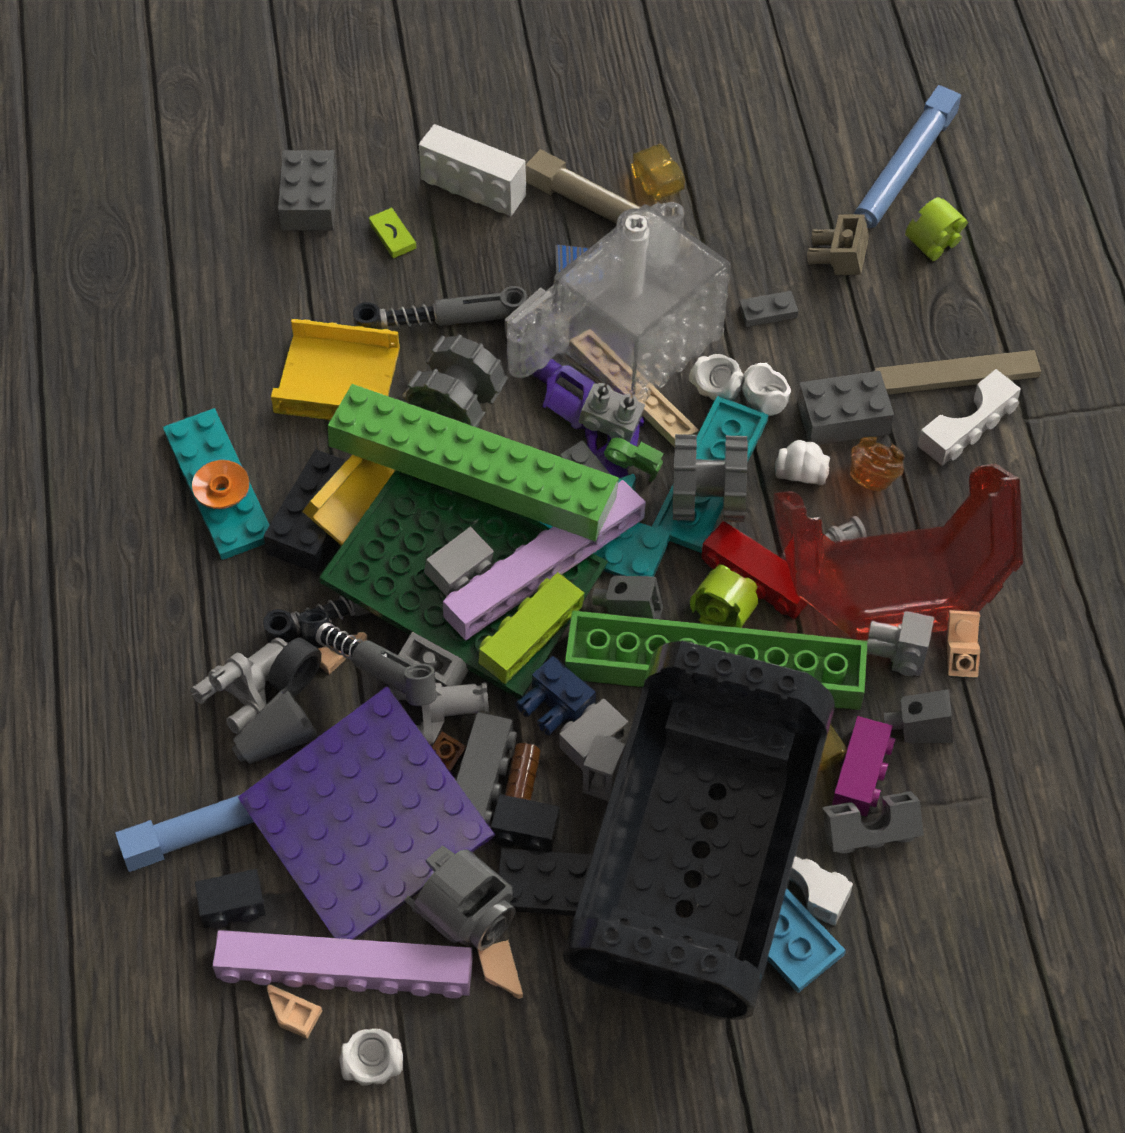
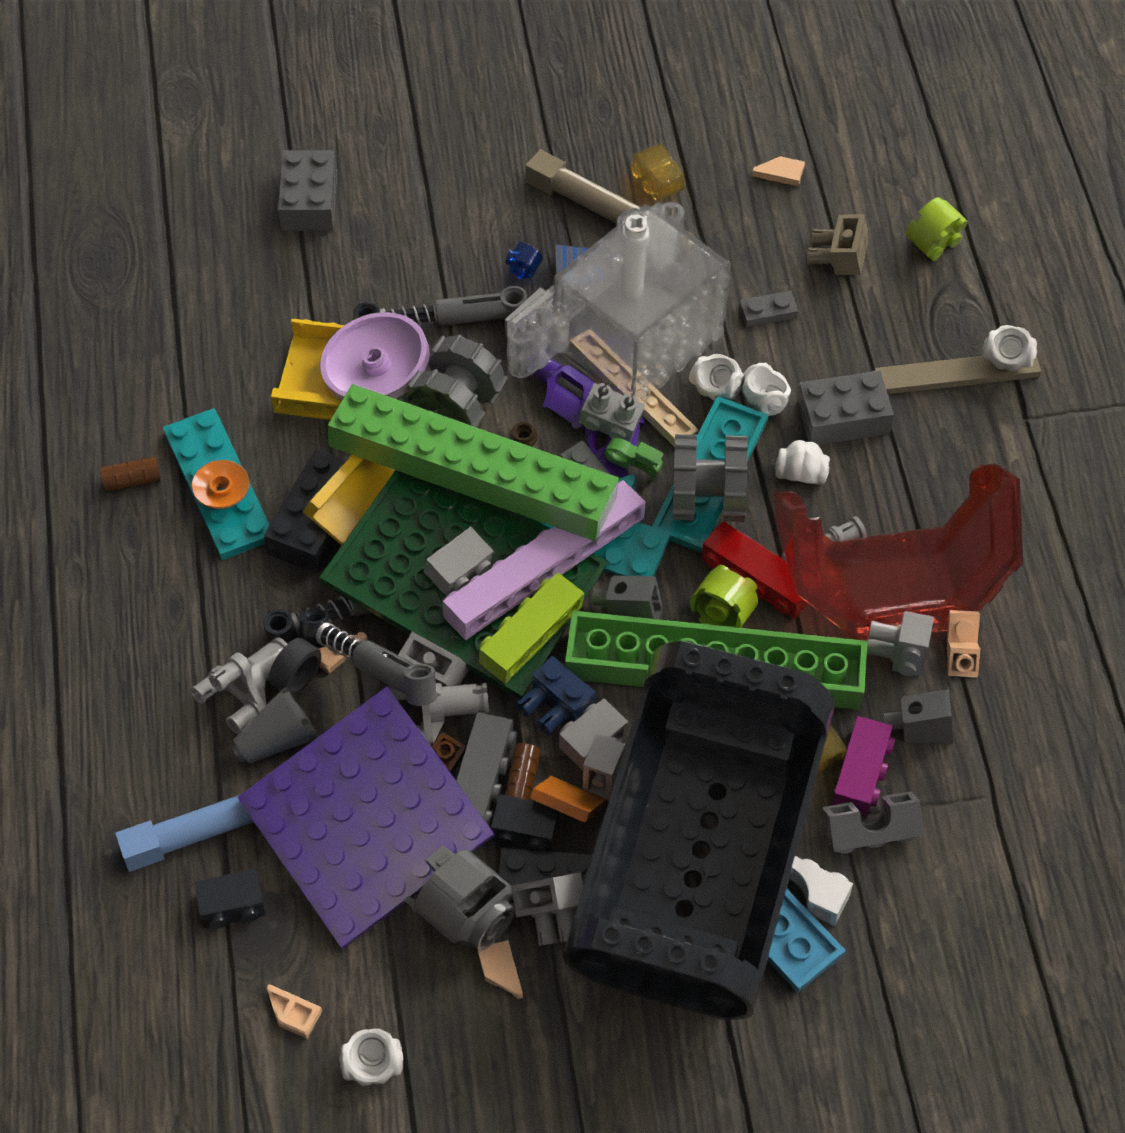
lavender brick [213,930,473,998] -> none
lime tile [369,208,416,258] -> none
white brick [419,124,526,216] -> none
clear orange cone [850,437,905,491] -> none
medium blue brick [854,85,961,228] -> none
white arch [918,369,1021,466] -> none
none -> reddish brown axle [100,456,161,492]
none -> lavender dish [320,312,430,401]
none -> clear blue plate [505,241,543,279]
none -> dark brown plate [510,422,537,447]
none -> light grey brick [512,873,583,946]
none -> orange tile [530,776,606,823]
none -> light nougat tile [752,156,805,186]
none -> white hair [983,325,1037,372]

